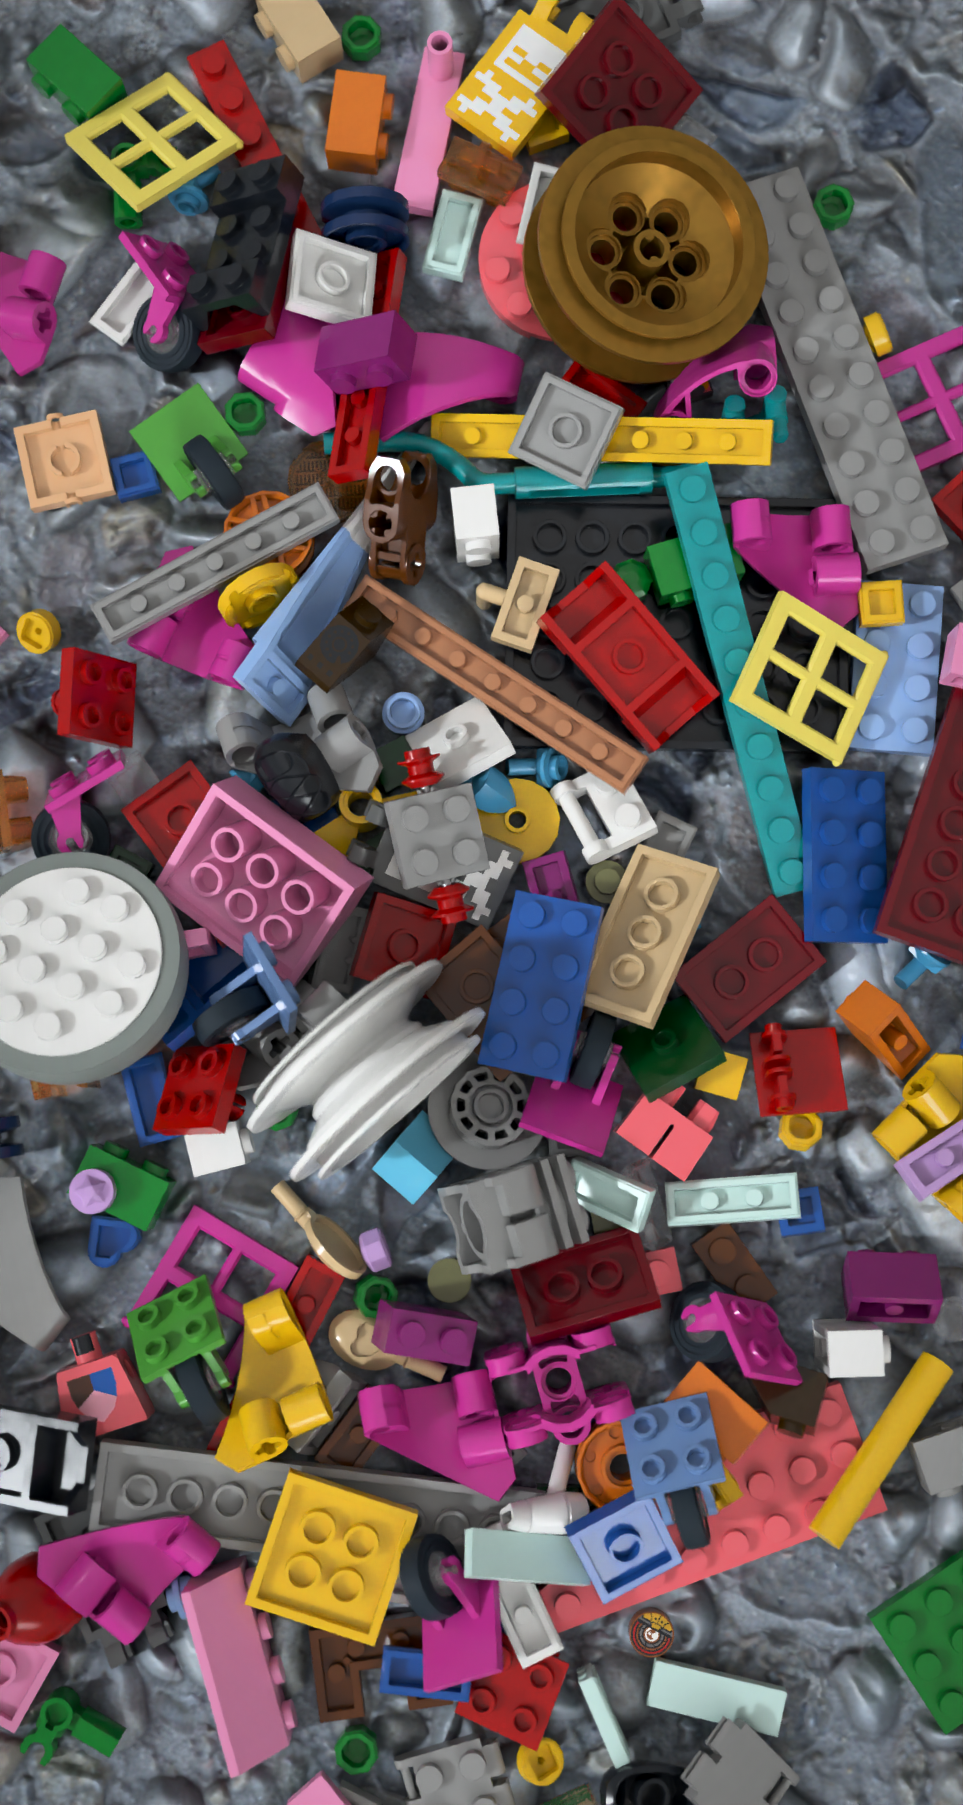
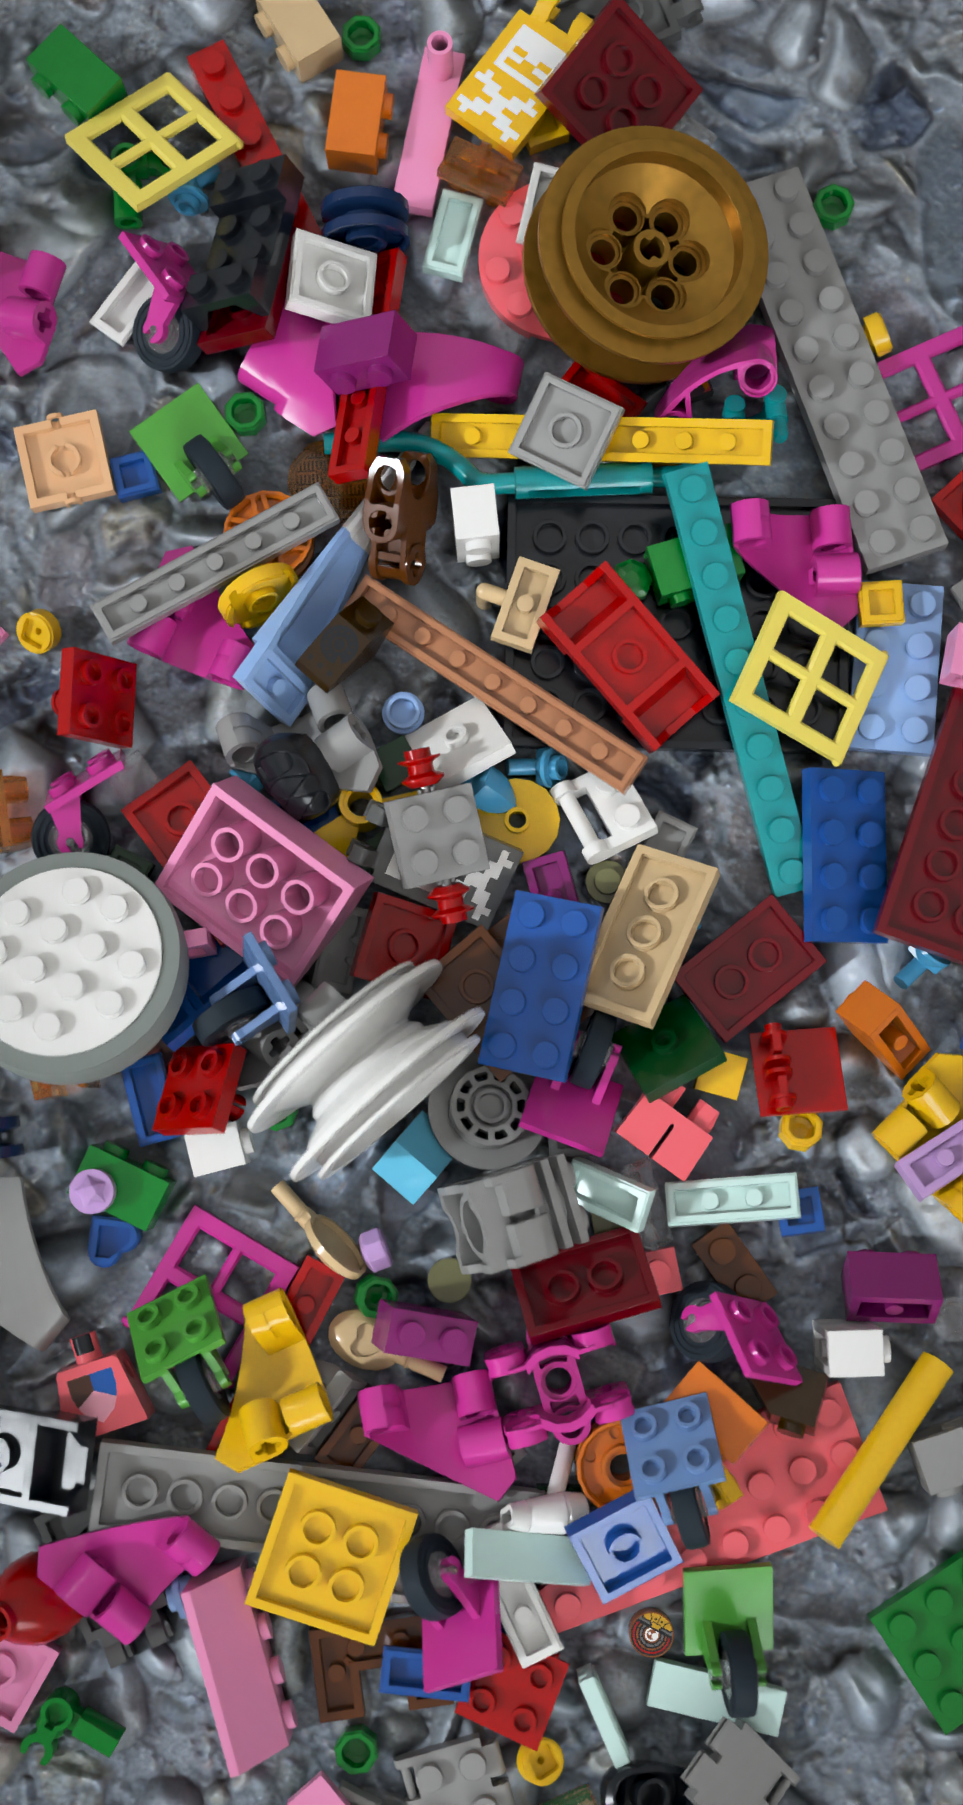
none -> bright green plate [682,1562,774,1718]

